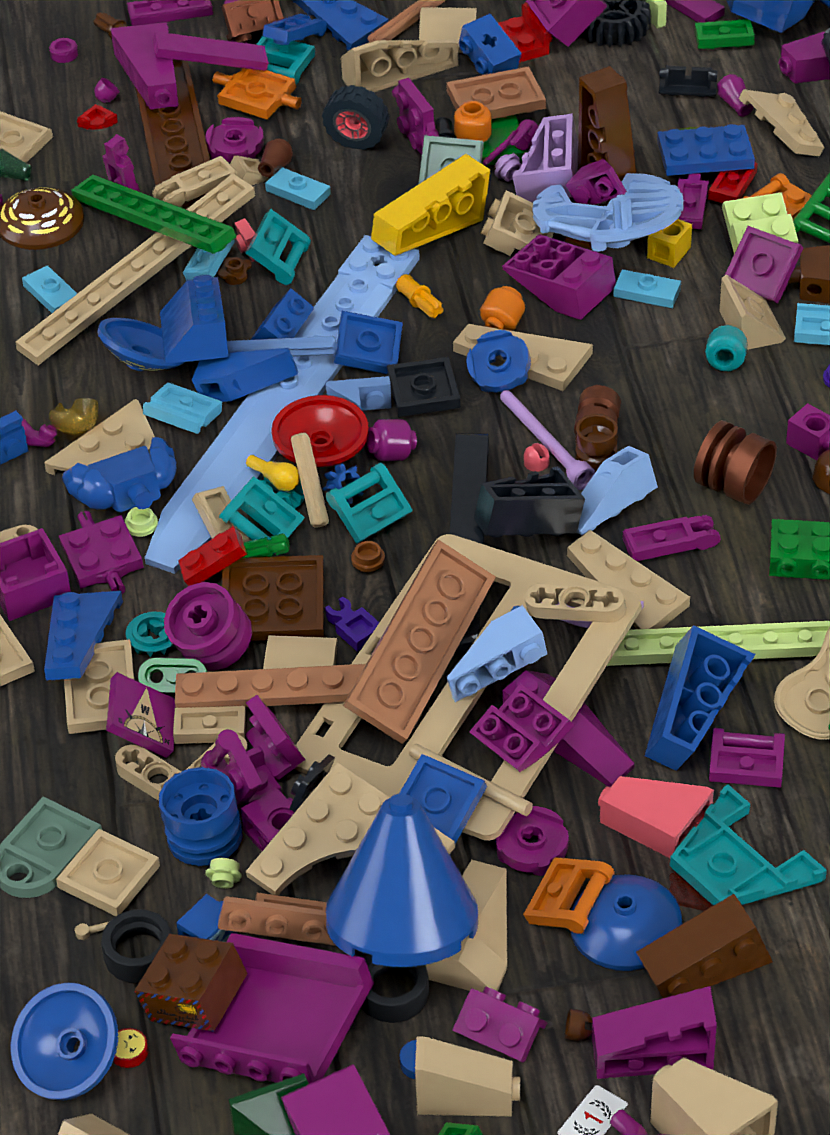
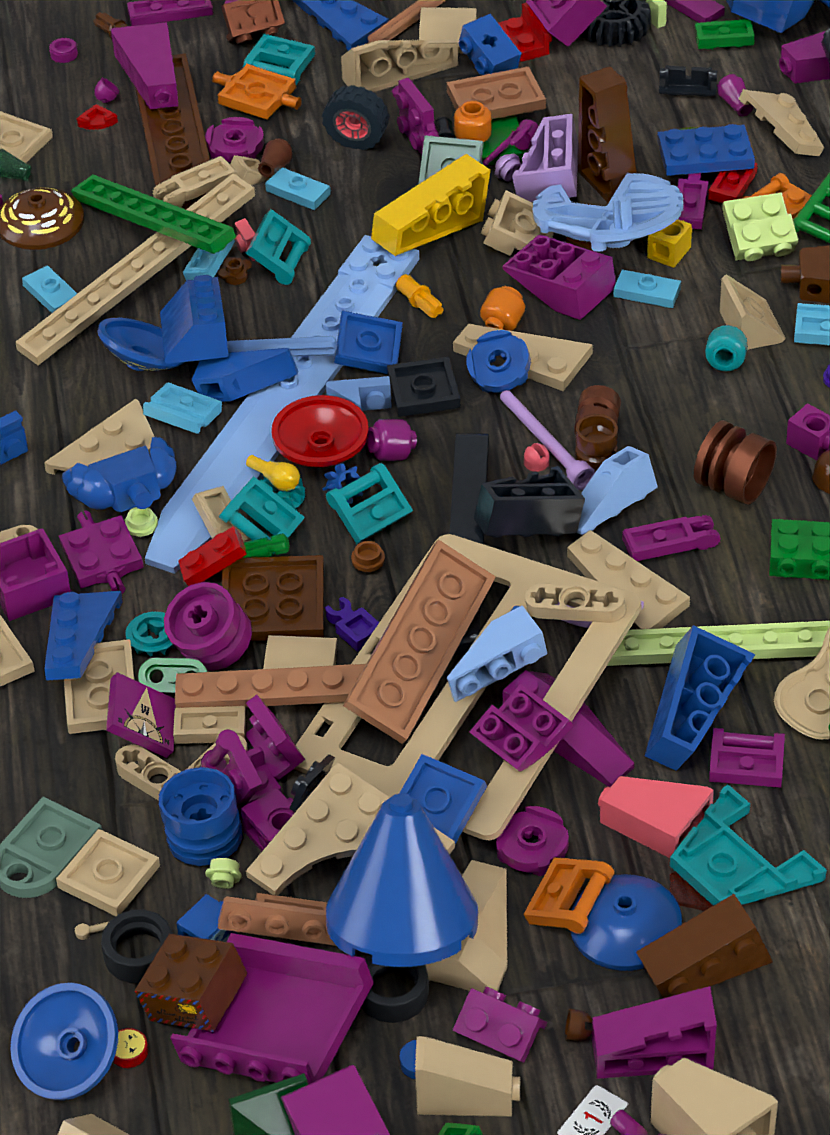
magenta arm [21,418,57,447] -> none
clear yellow hair [49,398,98,435] -> none
magenta hinge [102,134,140,192] -> none
magenta tile [153,32,268,71] -> none
blue bracket [250,288,314,340] -> none
blue plate [263,14,327,45] -> none
tan axle [291,433,329,528] -> none
tan bar [409,744,533,816] -> none
magenta slope [565,159,627,205] -> none
magenta tile [725,226,803,304] -> none

